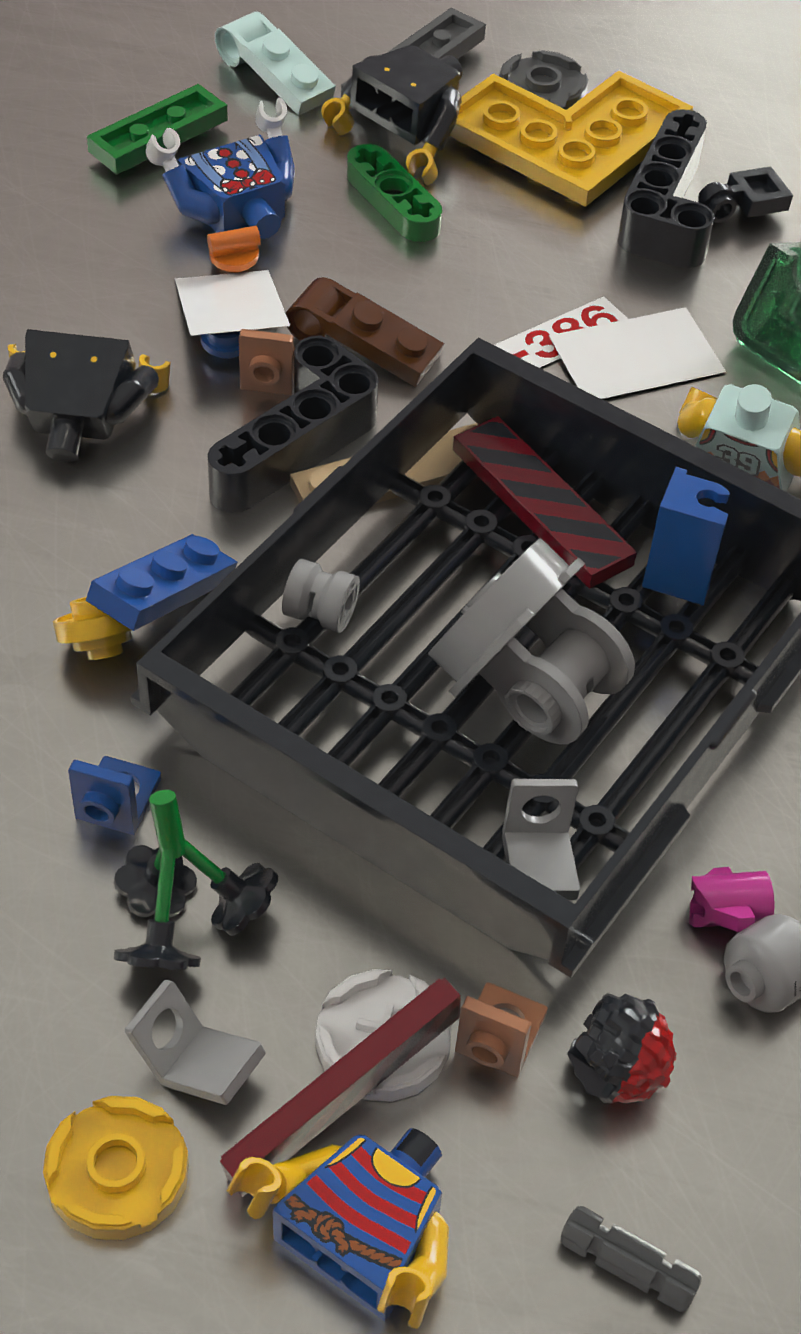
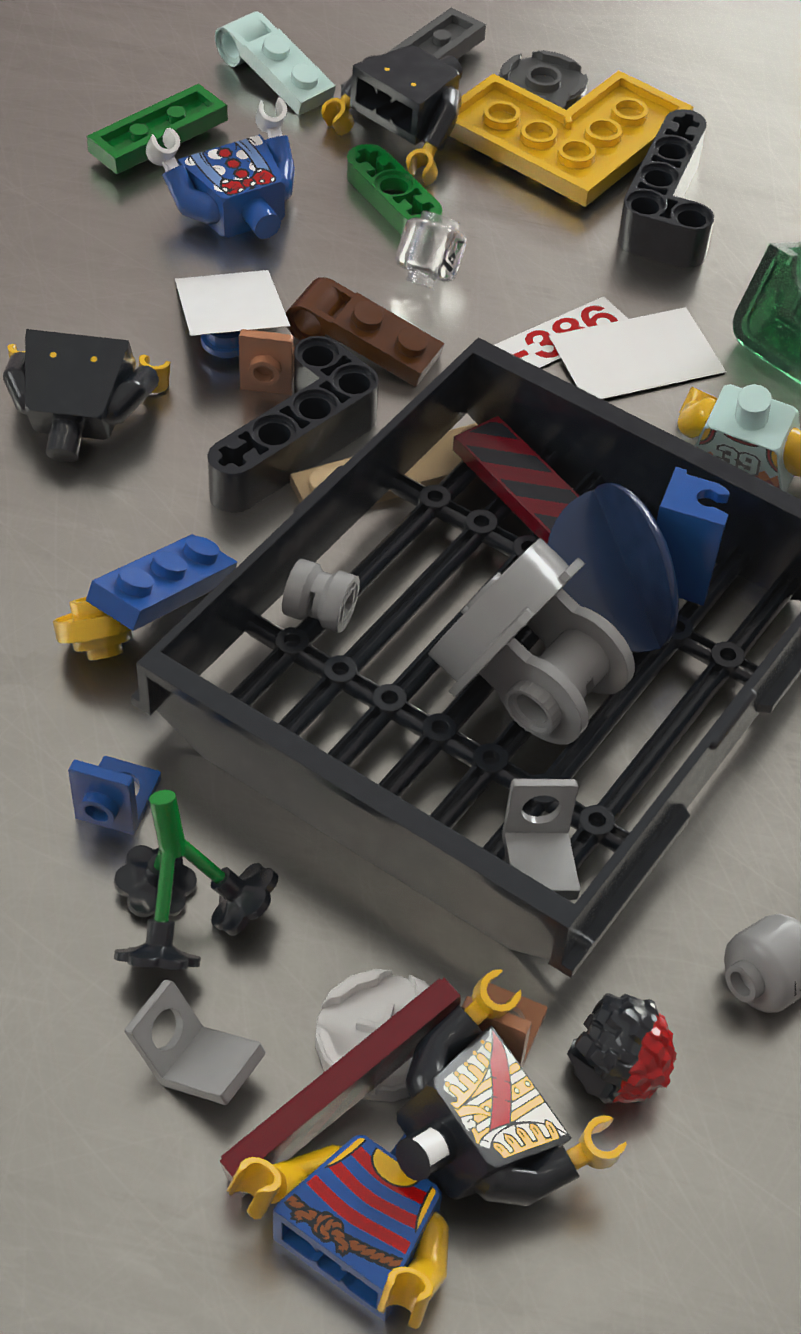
yellow tile [43,1096,189,1240] -> none
orange plate [207,226,261,273] -> none
dark grey axle [560,1206,702,1312] -> none
dark pink piece [689,867,775,932] -> none
black plate [698,166,794,223] -> none
none -> clear head [395,210,467,289]
none -> torso [396,969,627,1206]
none -> dark blue piece [547,483,679,653]

